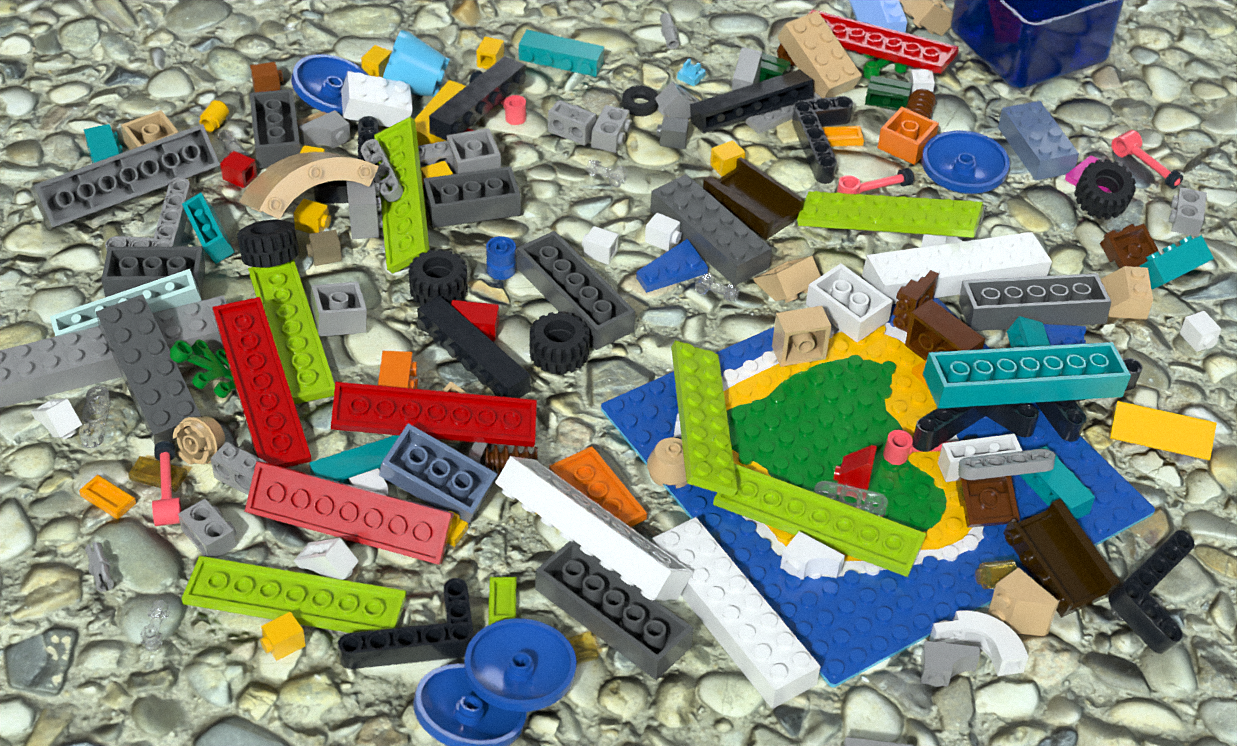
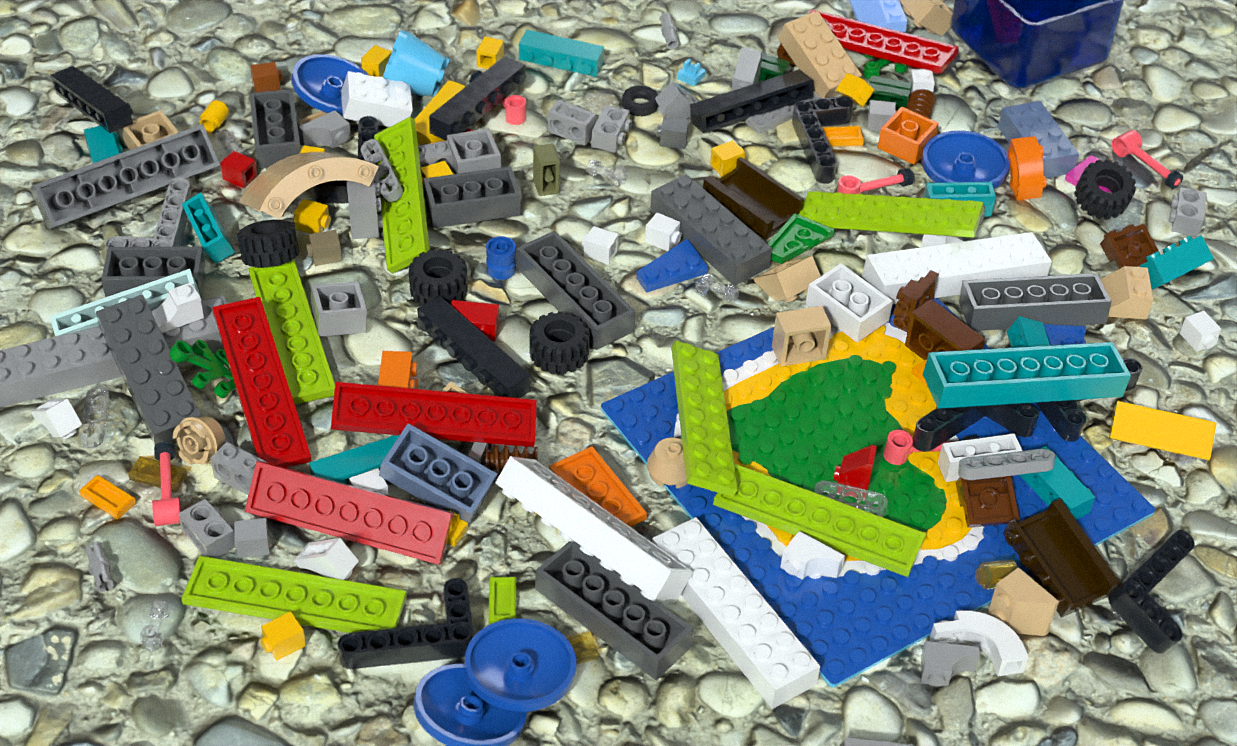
none -> black brick [50,66,133,133]
none -> white arch [151,283,204,333]
none -> light grey panel [234,518,270,558]
none -> olive brick [533,144,560,196]
none -> green wing [768,213,834,264]
none -> yellow brick [836,73,874,107]
none -> light grey brick [867,100,897,131]
none -> teal brick [923,182,996,217]
none -> orange brick [1007,136,1047,201]

